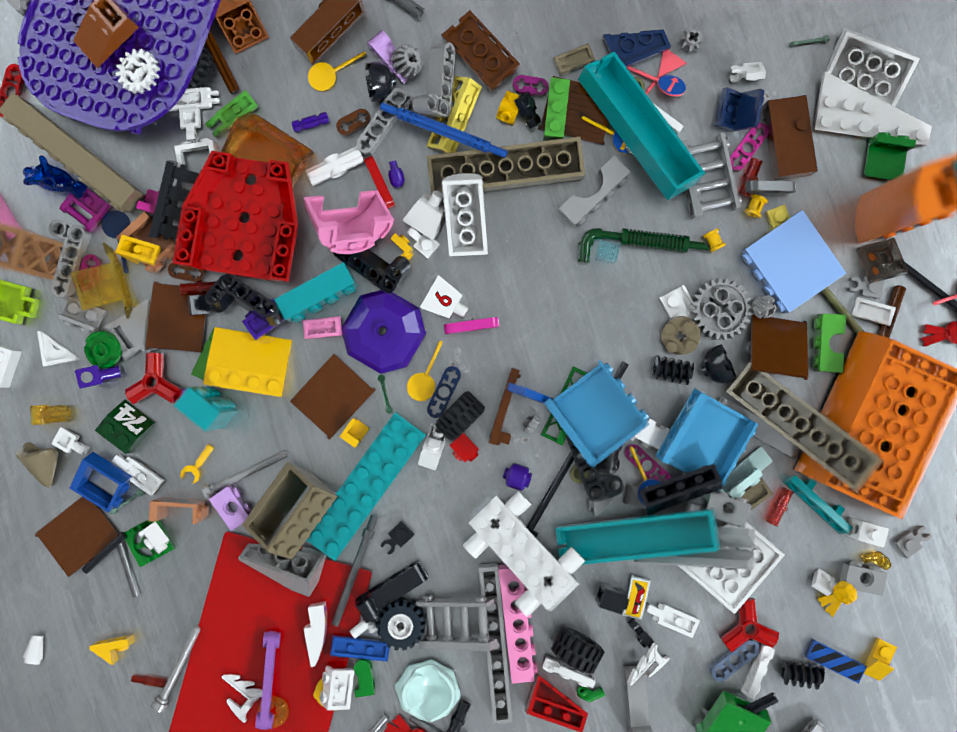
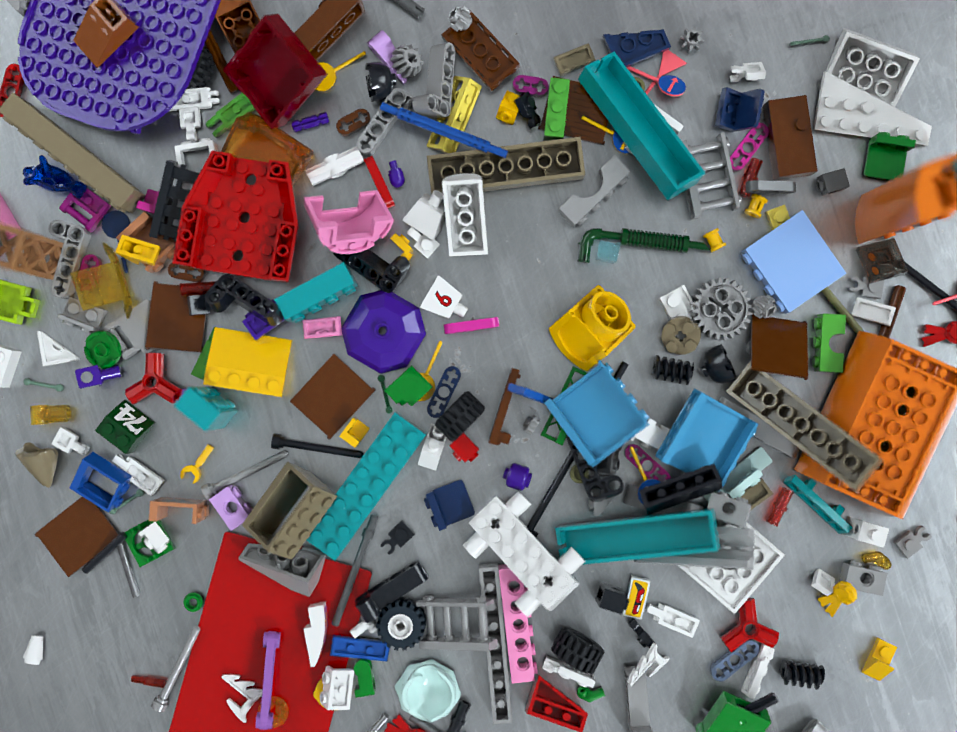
yellow slope [89,635,135,665] -> none
white gear [116,49,160,94] -> none
blue tile [805,639,867,684] -> none
none -> sand green hinge [23,378,64,392]
none -> green plate [183,592,203,612]
none -> dark red tile [223,14,328,129]
none -> black piece [271,433,364,458]
none -> green piece [384,365,433,406]
none -> dark blue bracket [424,480,475,531]
none -> light grey gear [448,6,472,31]
none -> yellow piece [549,285,636,371]
none -> dark grey brick [816,168,850,196]

